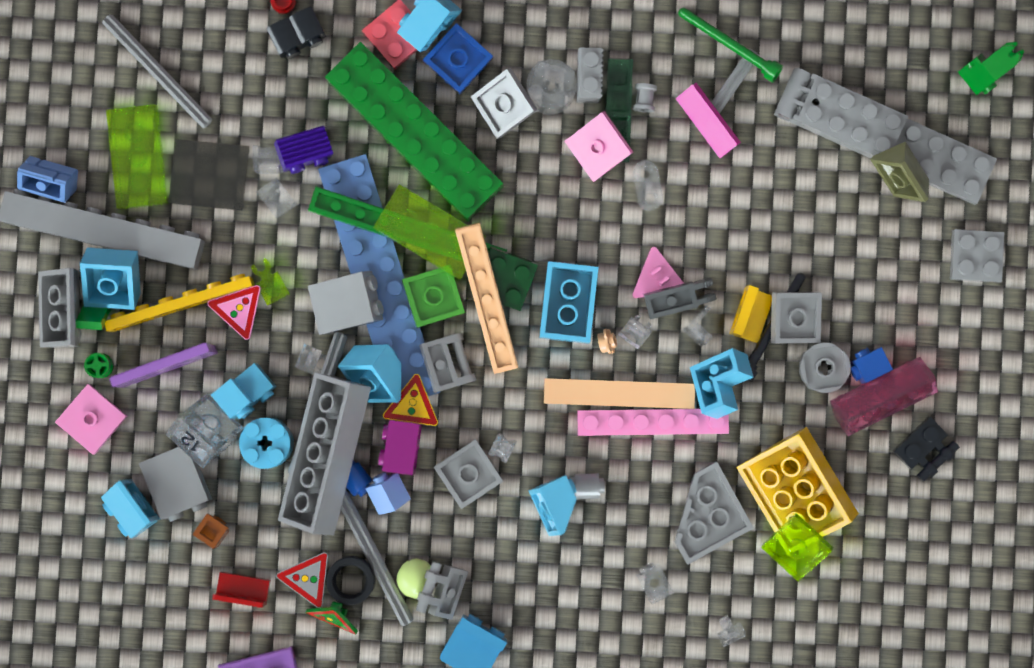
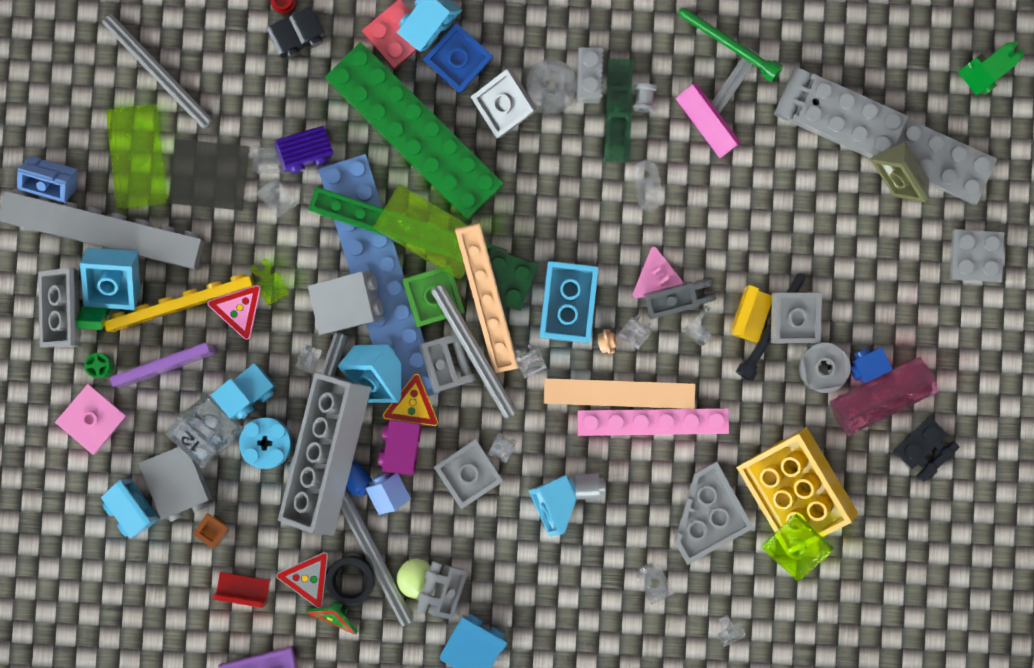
bright pink plate [565,111,633,182] -> none
medium azure brick [690,348,753,419] -> none
none -> light grey axle [431,284,516,418]
none -> clear tile [515,344,547,379]

